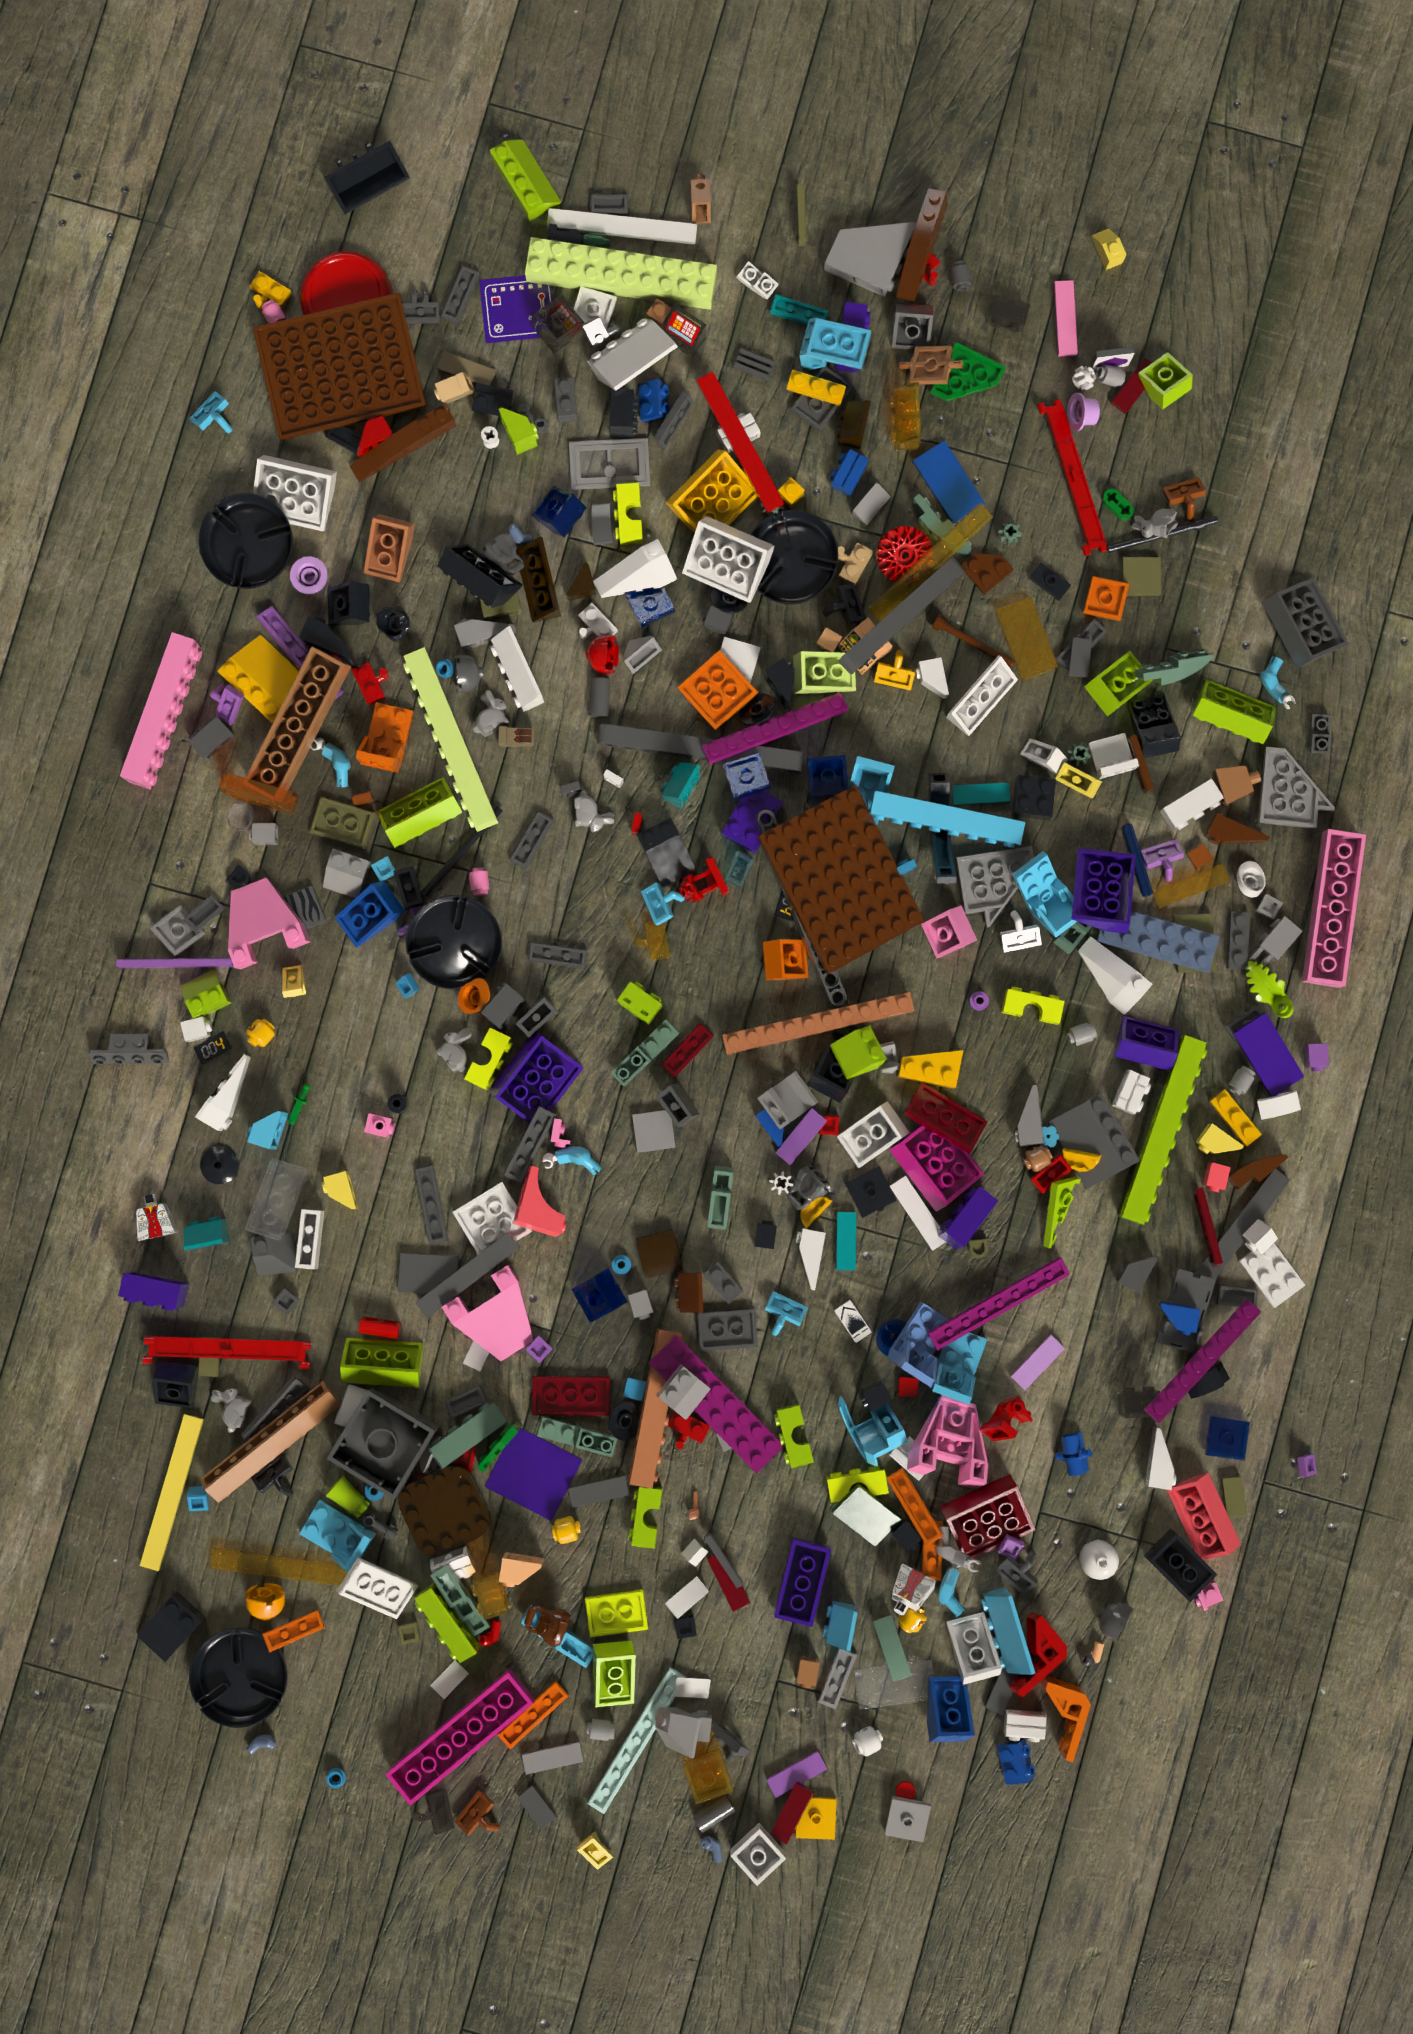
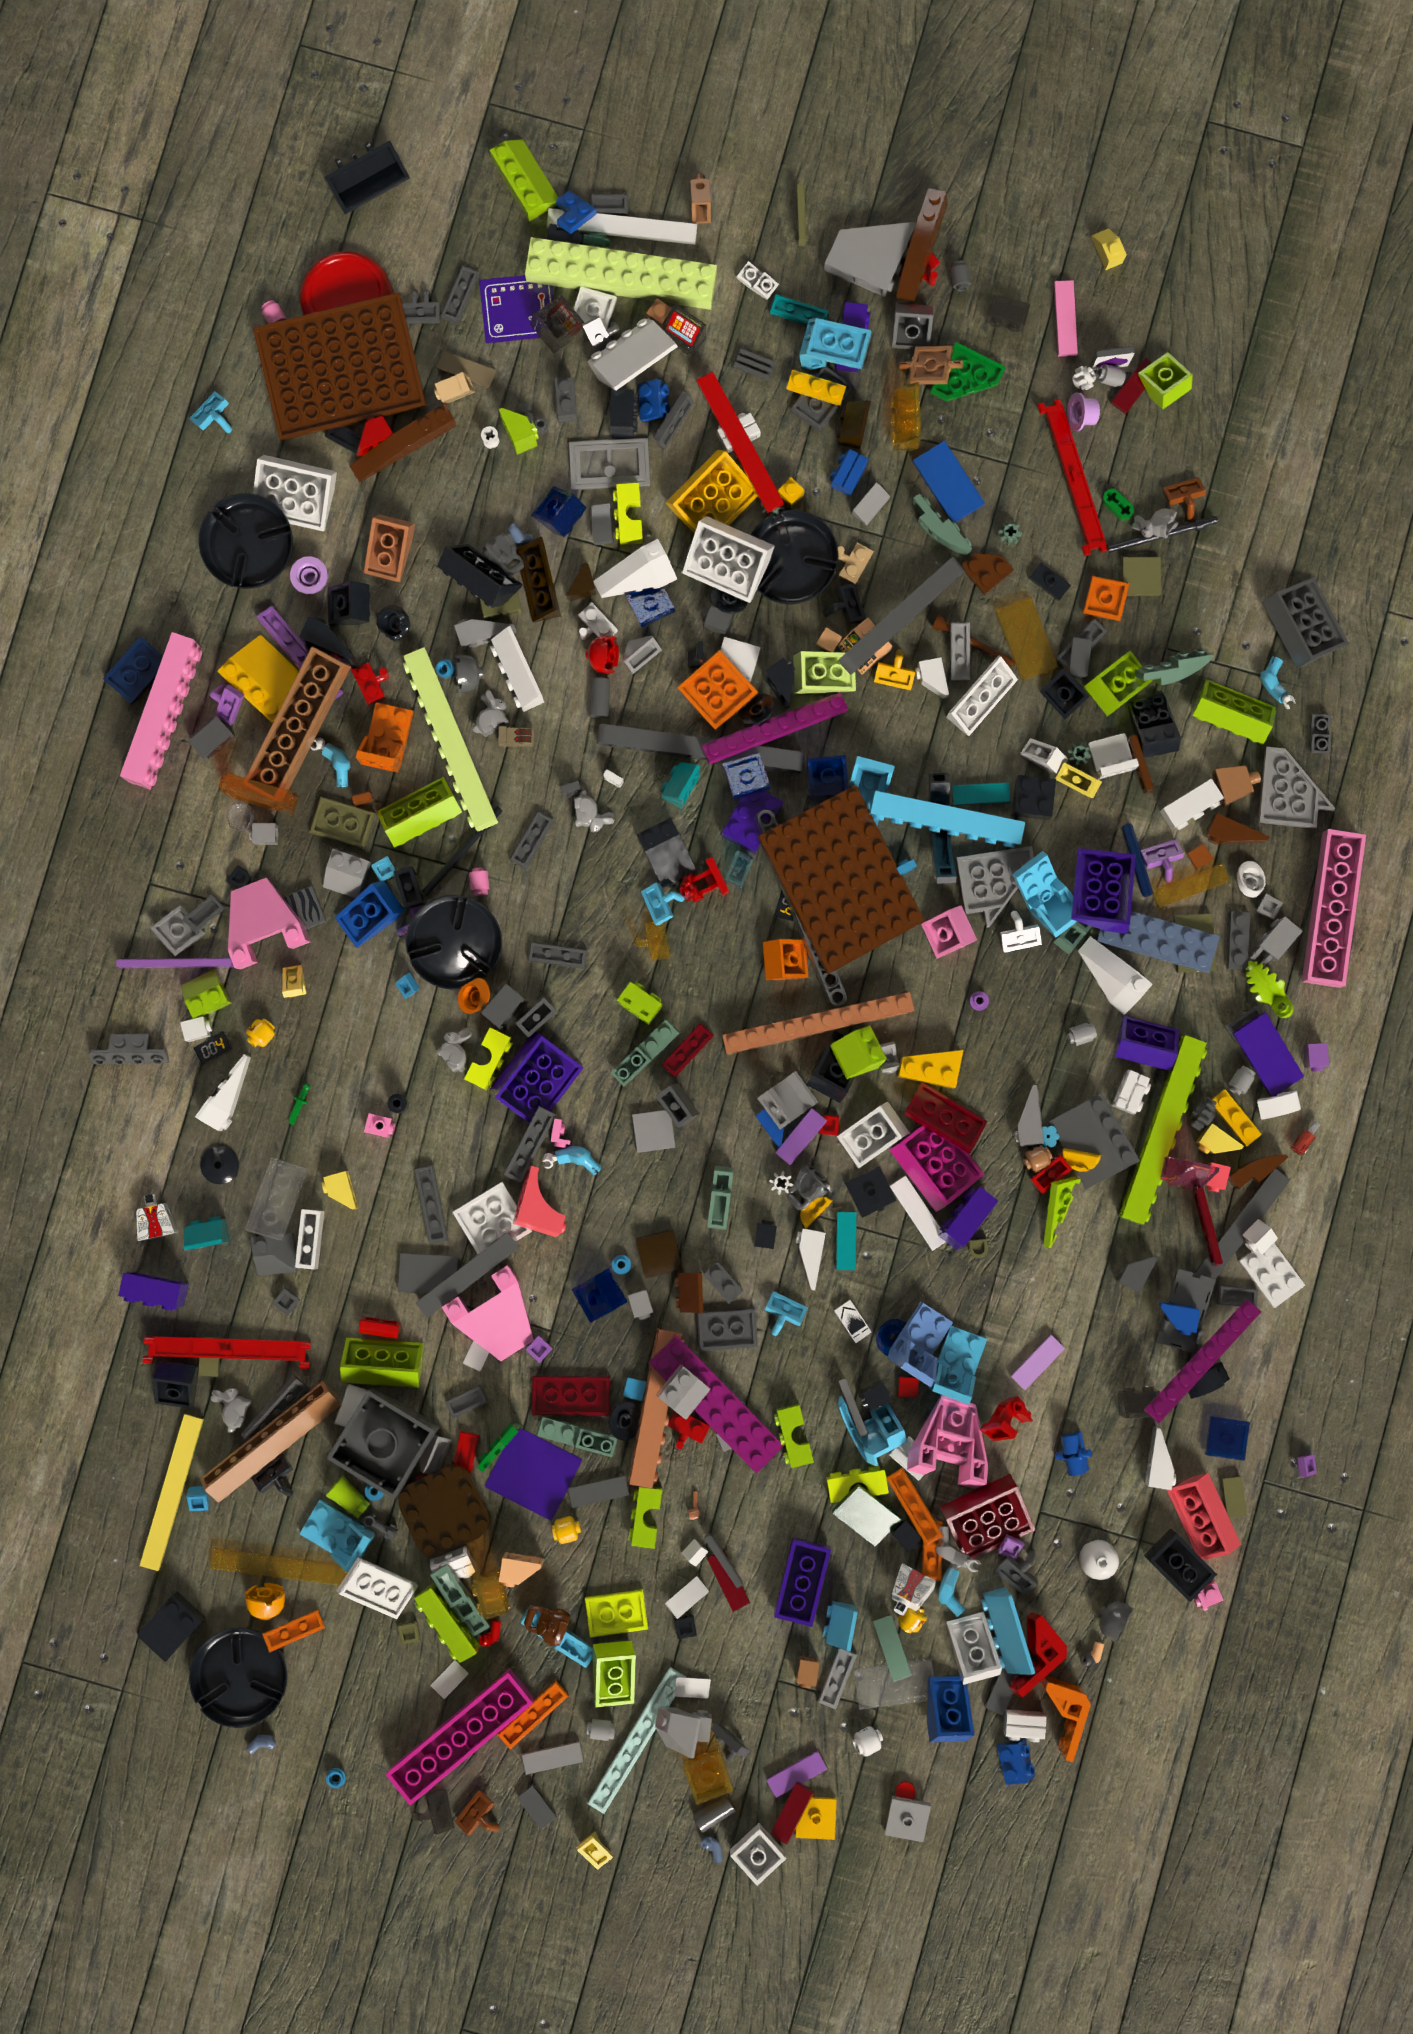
medium azure slope [246,1111,289,1150] -> none
yellow plate [249,271,292,309] -> none
sand green brick [428,1402,507,1469] -> none
black plate [471,383,514,416] -> none
red tile [632,813,643,835] -> none
clear yellow tile [868,502,993,622] -> none
red wheel [876,525,934,584] -> none
magenta plate [927,1257,1070,1350] -> none
neon yellow arch [1001,987,1065,1025] -> none
none -> dark blue plate [103,636,163,705]
none -> blue plate [556,190,596,234]
none -> black slope [687,641,703,668]
none -> light grey tile [838,1379,867,1438]
none -> light grey tile [951,622,970,680]
none -> black slope [1040,668,1091,719]
none -> clear pink slope [1160,1157,1220,1191]
none -> dark grey gear [1191,1097,1217,1131]
none -> clear red piece [1290,1121,1320,1156]

